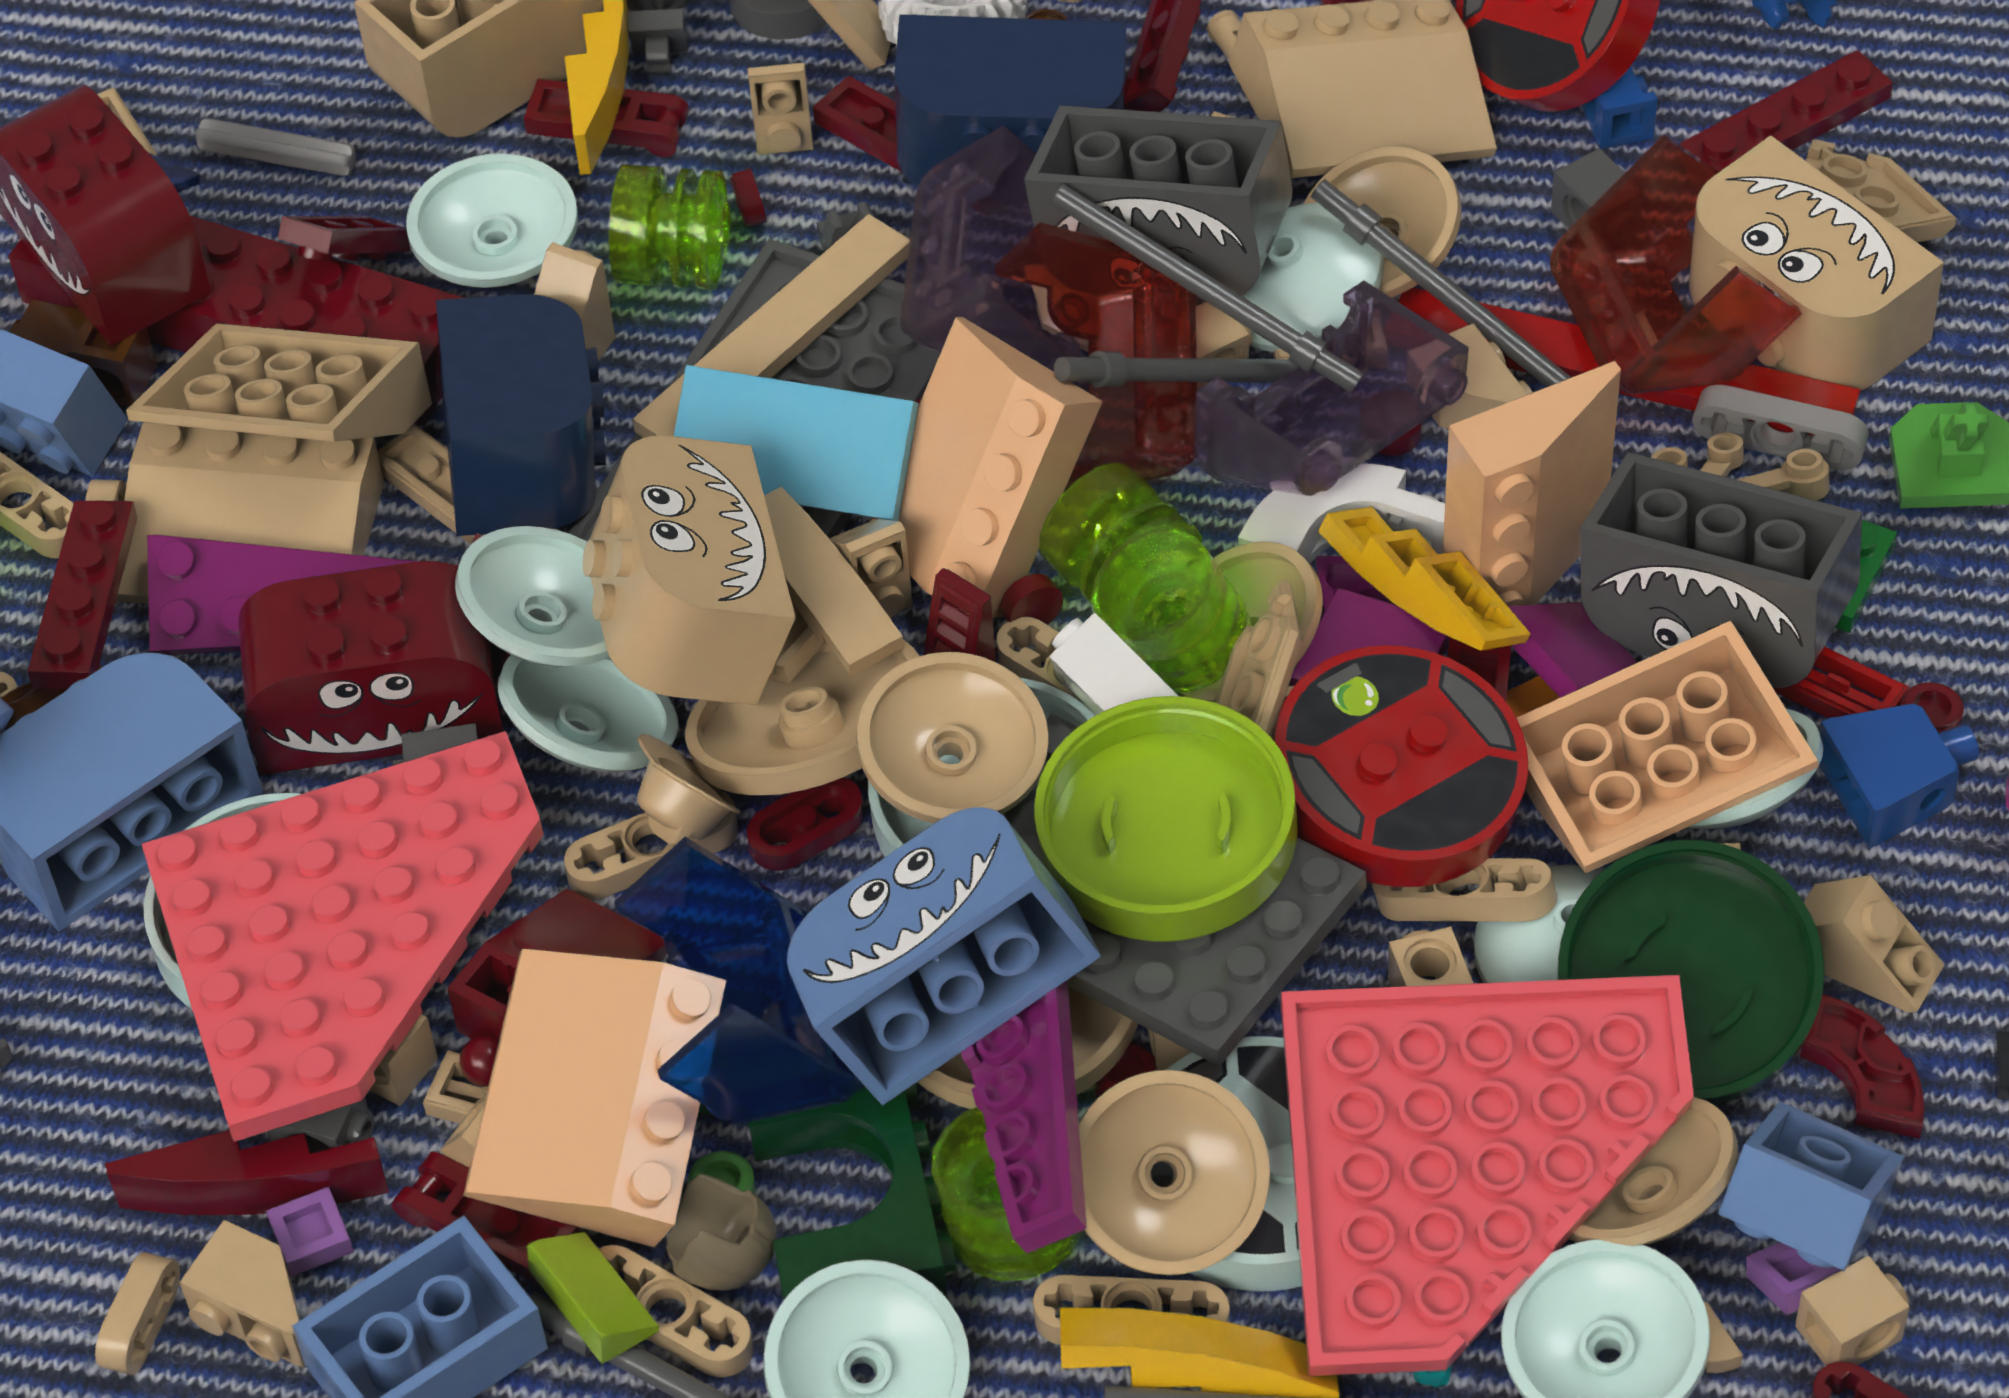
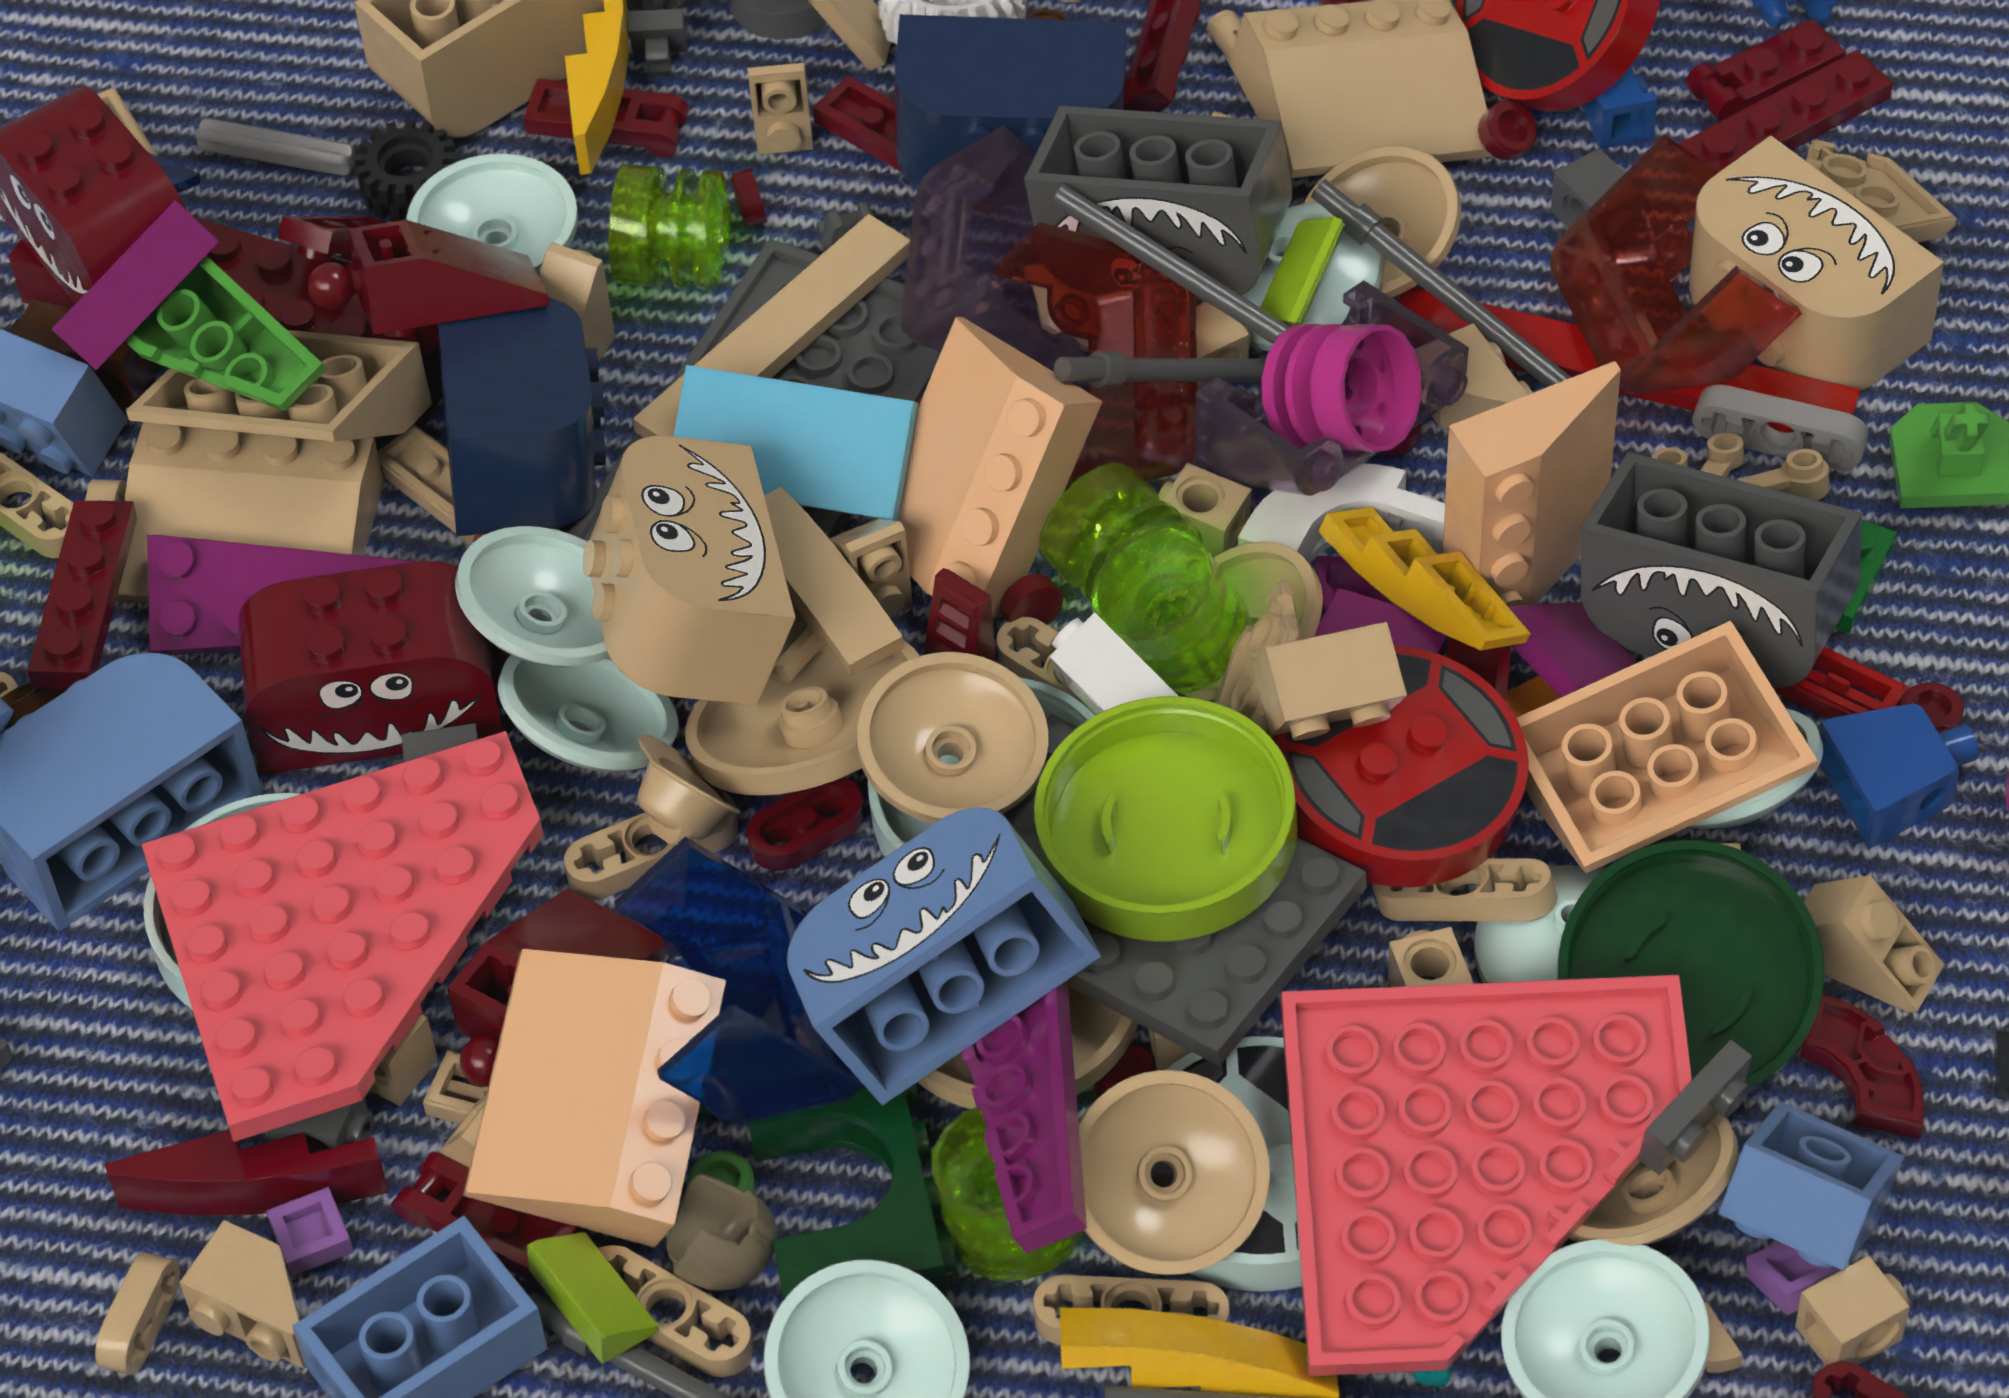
none -> magenta tile [51,200,219,370]
none -> bright green wedge [125,255,328,411]
none -> dark red slope [308,220,549,337]
none -> black tyre [354,119,458,222]
none -> tan brick [1154,463,1252,562]
none -> tan brick [1252,622,1407,740]
none -> lime slope [1260,216,1344,327]
none -> dark pink wheel [1262,324,1422,452]
none -> dark red tile [1478,100,1537,161]
none -> dark grey plate [1638,1040,1752,1176]
none -> dark red plate [1685,18,1846,122]

